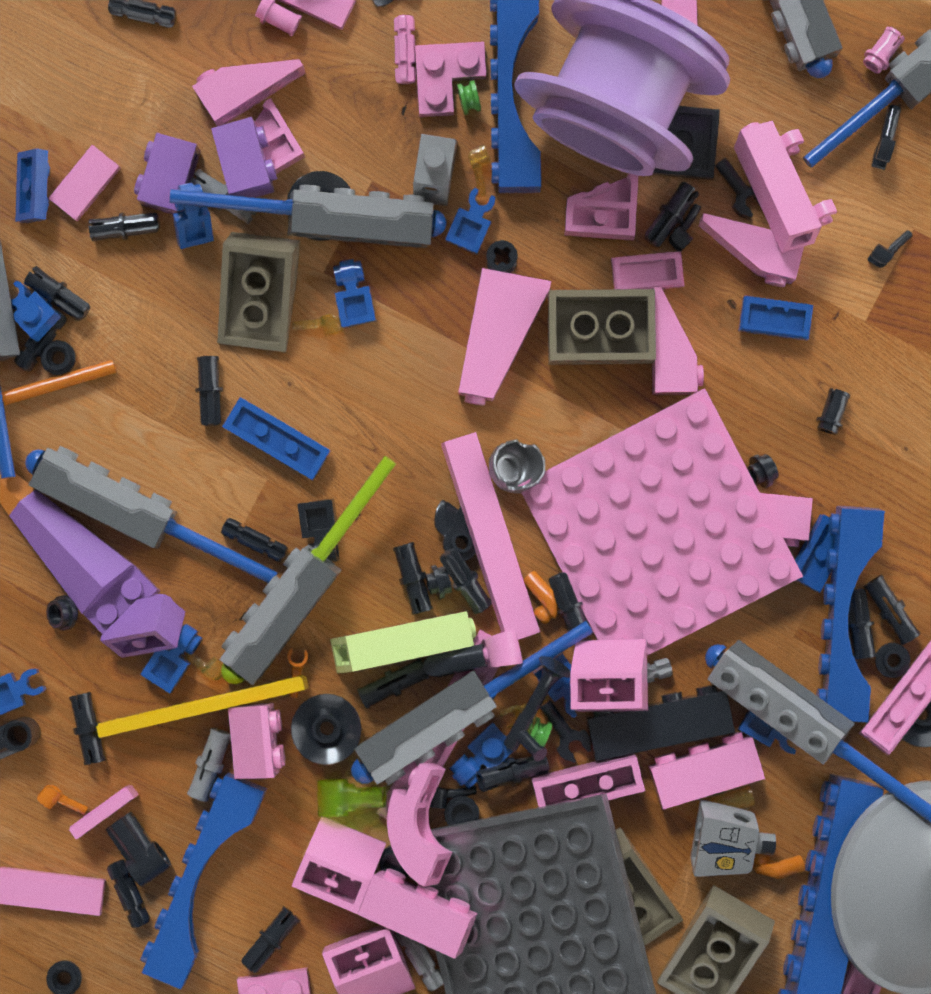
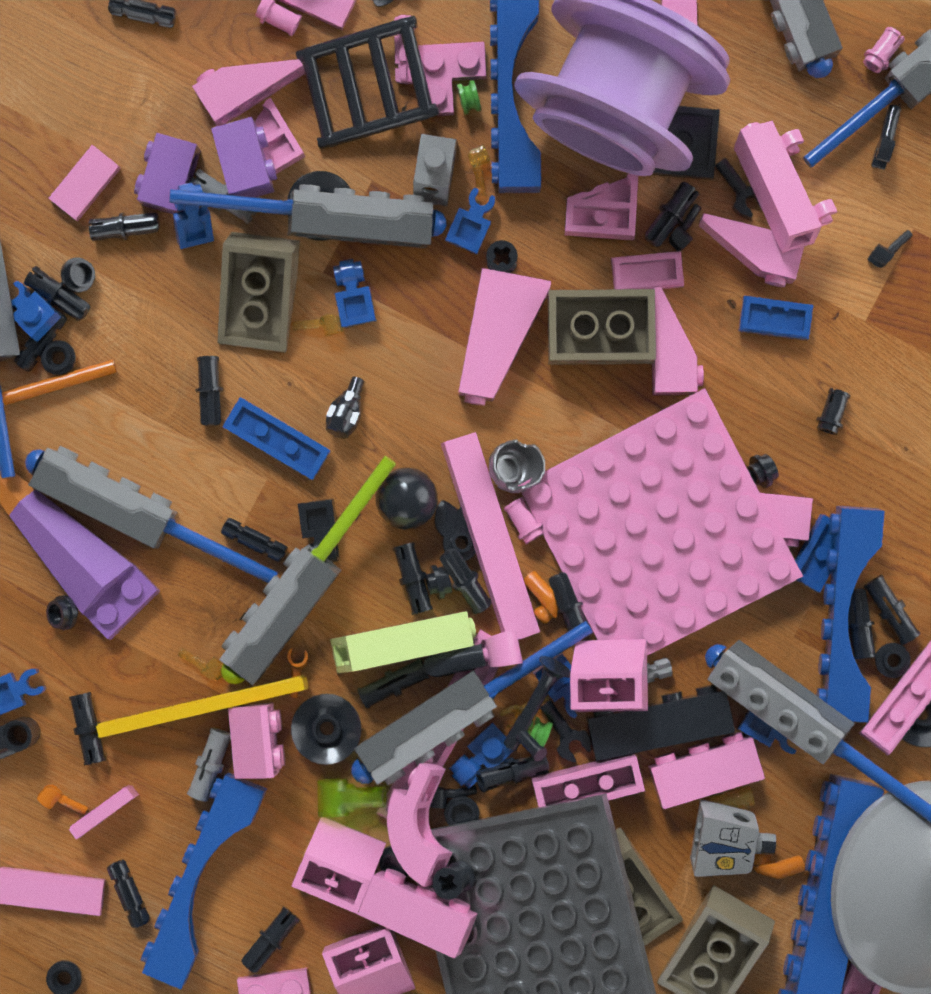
blue plate [15,148,50,223] -> none
medium lavender slope [100,594,186,658] -> none
black piece [105,811,172,887] -> none
blue plate [140,624,203,693] -> none
light grey axle [396,932,444,991] -> none
none -> black plate [61,257,95,293]
none -> black bar [296,16,440,150]
none -> black piece [326,376,365,439]
none -> black piece [375,468,438,530]
none -> black bush [432,861,476,900]
none -> bright pink pin [504,497,543,544]

